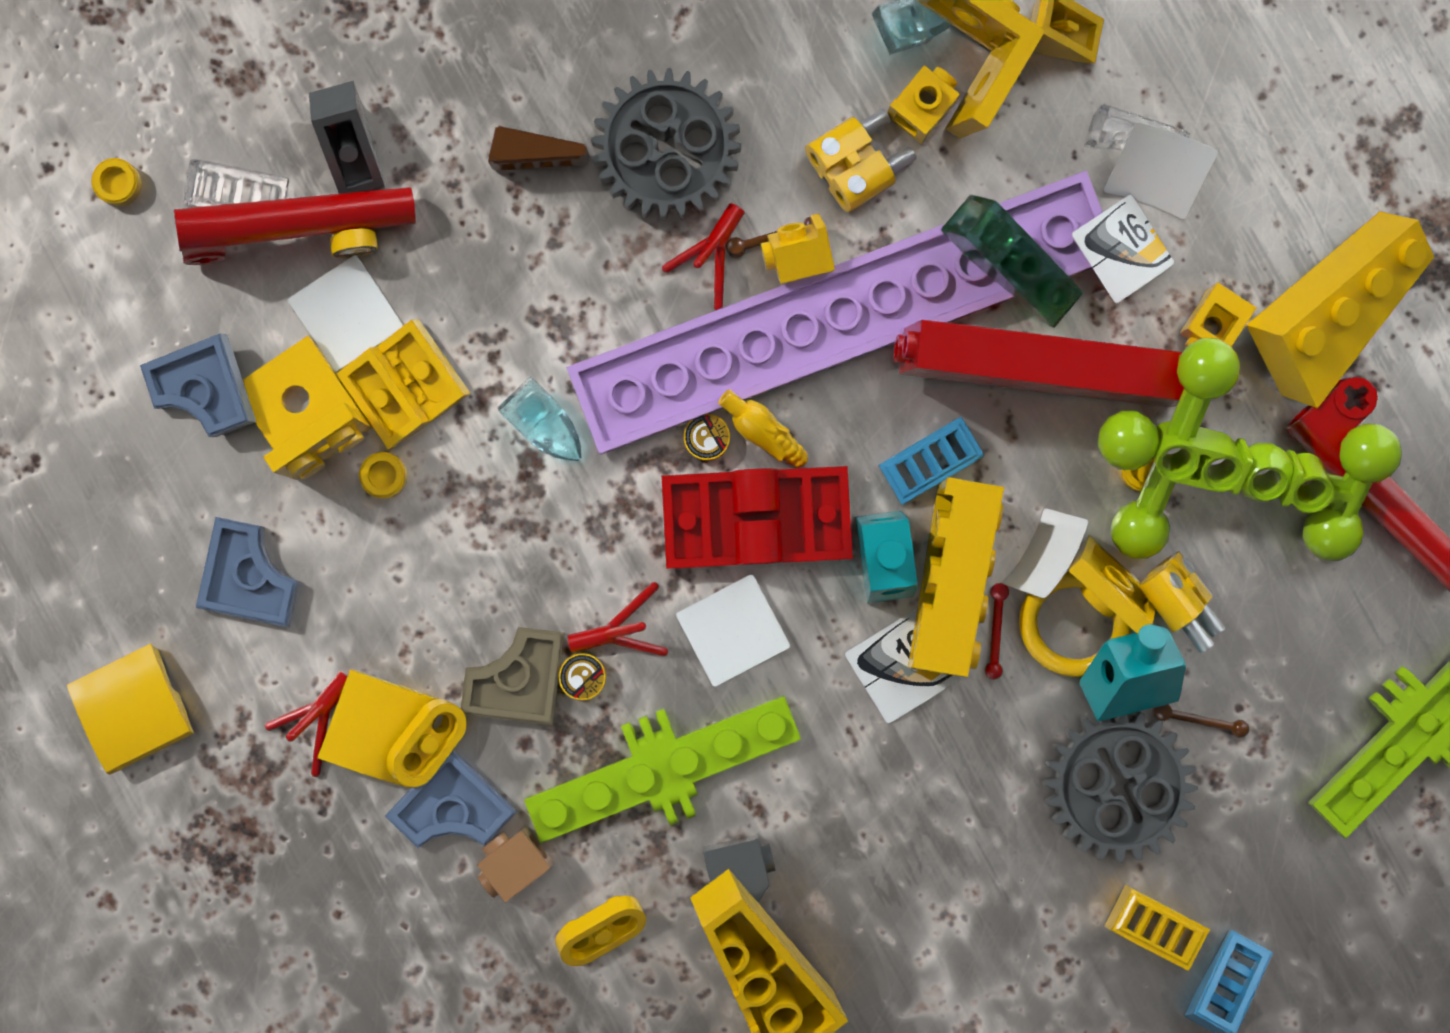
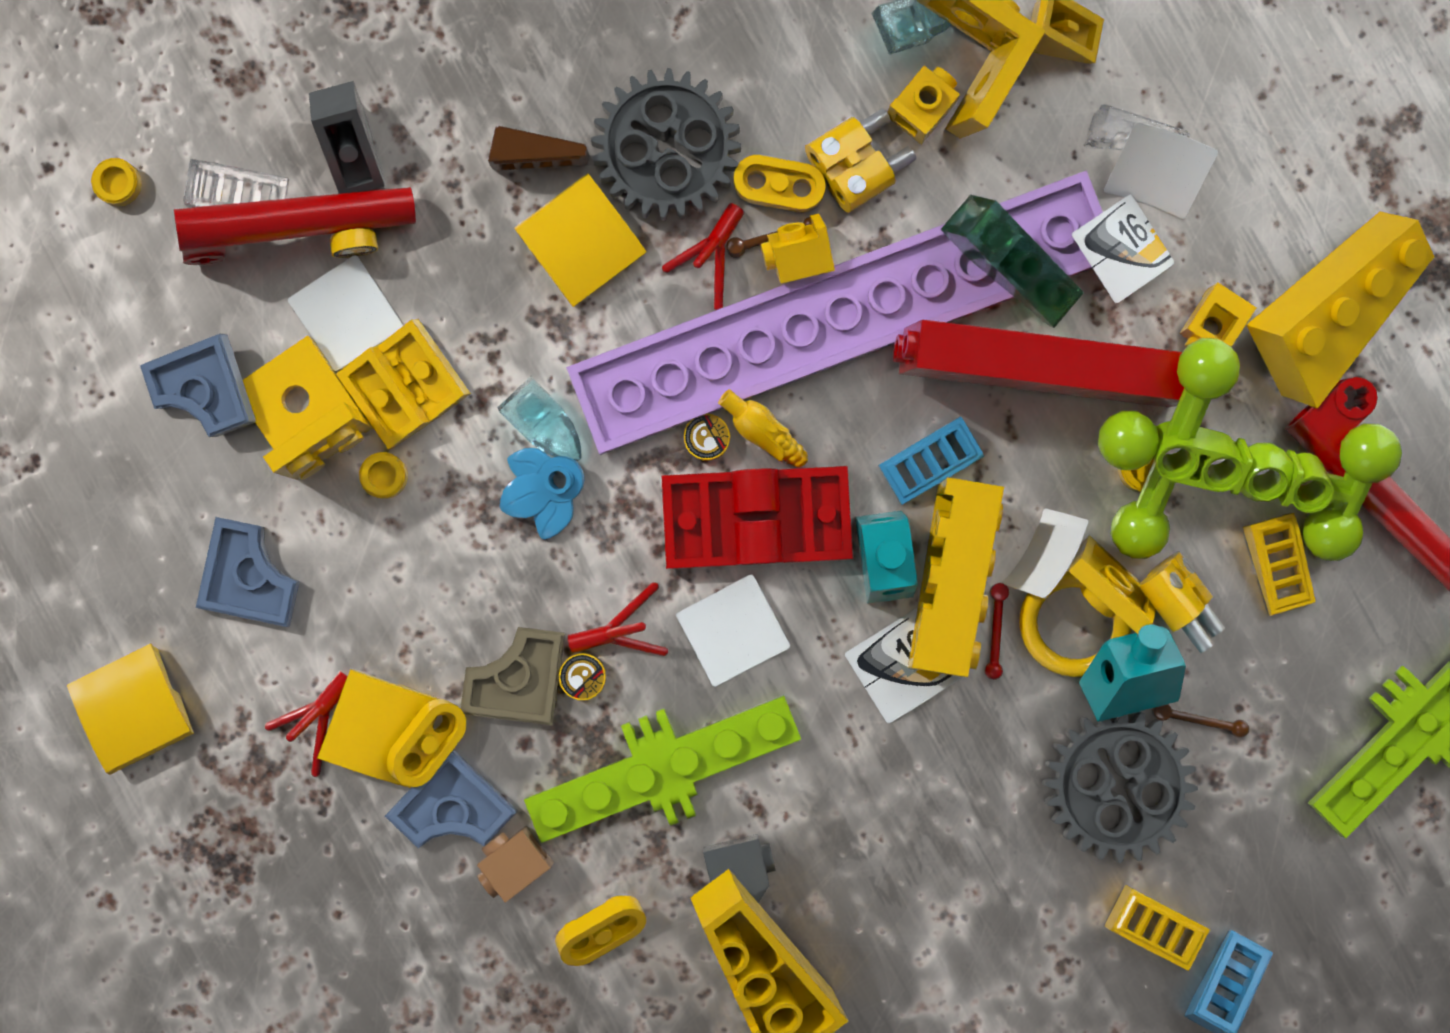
none -> dark azure plate [500,448,585,539]
none -> yellow slope [514,173,647,307]
none -> yellow plate [734,155,825,213]
none -> yellow slope [1242,513,1316,615]

